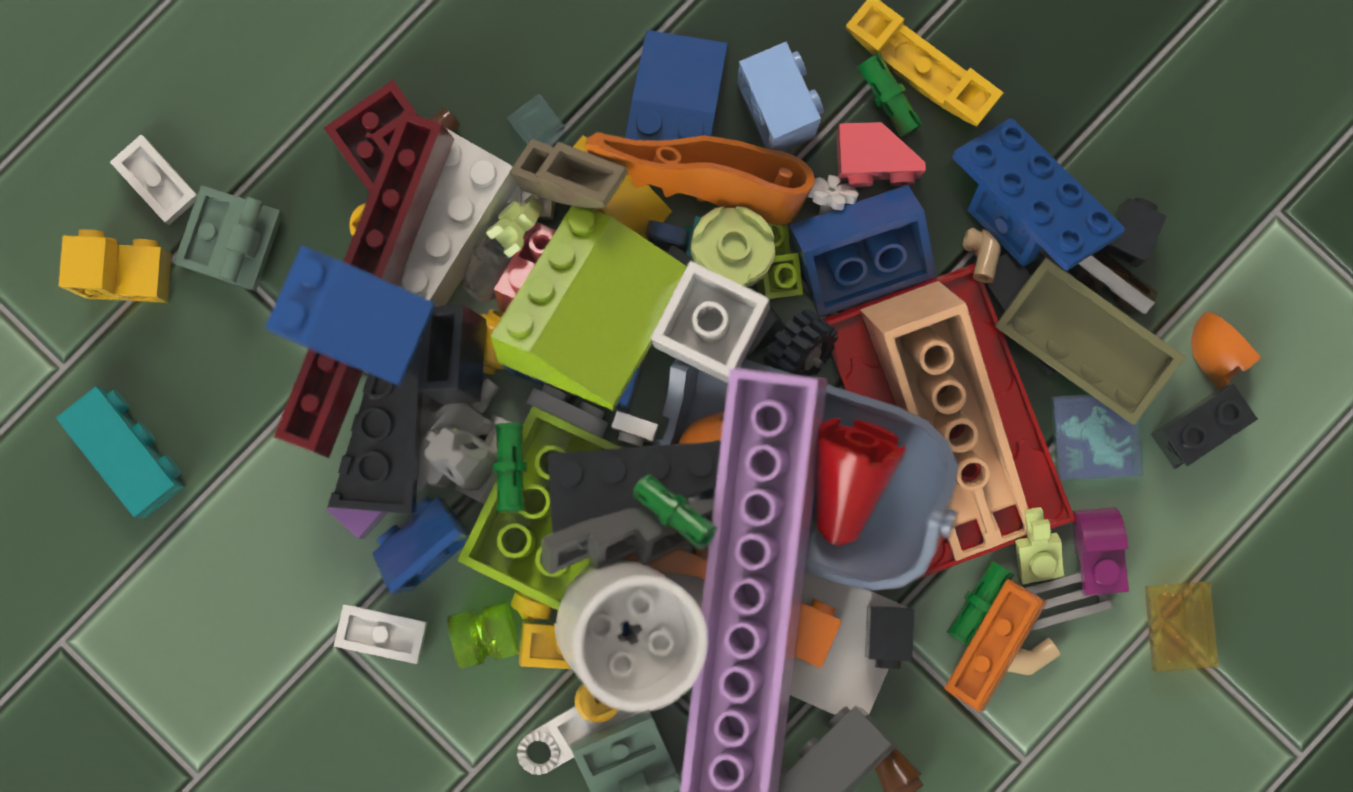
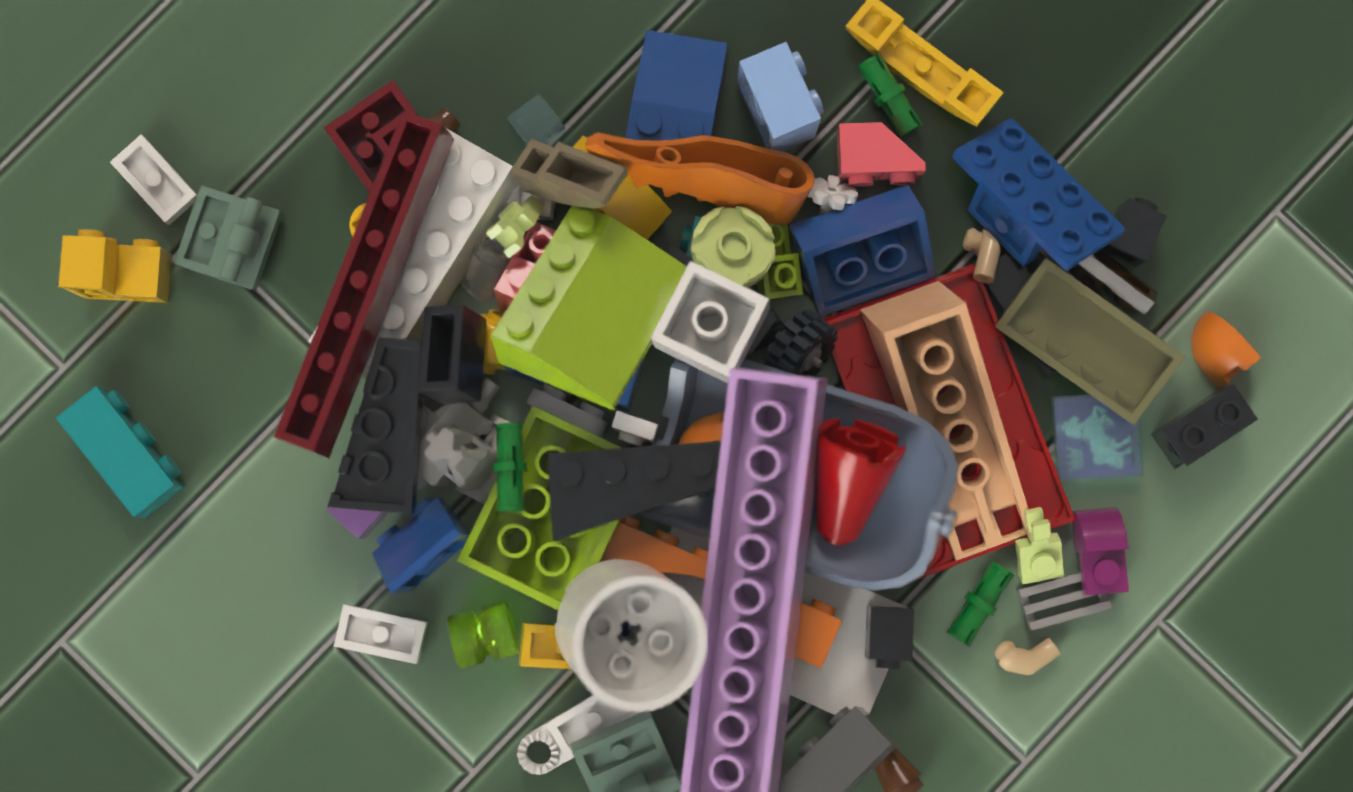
blue slope [265,245,436,386] -> none
yellow tile [510,590,554,621] -> none
dark grey slope [541,499,715,575] -> none
yellow tile [575,683,619,722] -> none
green pin [632,474,717,550] -> none
dark blue tile [645,220,689,248] -> none
orange tile [944,579,1047,712] -> none
clear yellow plate [1144,581,1219,672] -> none

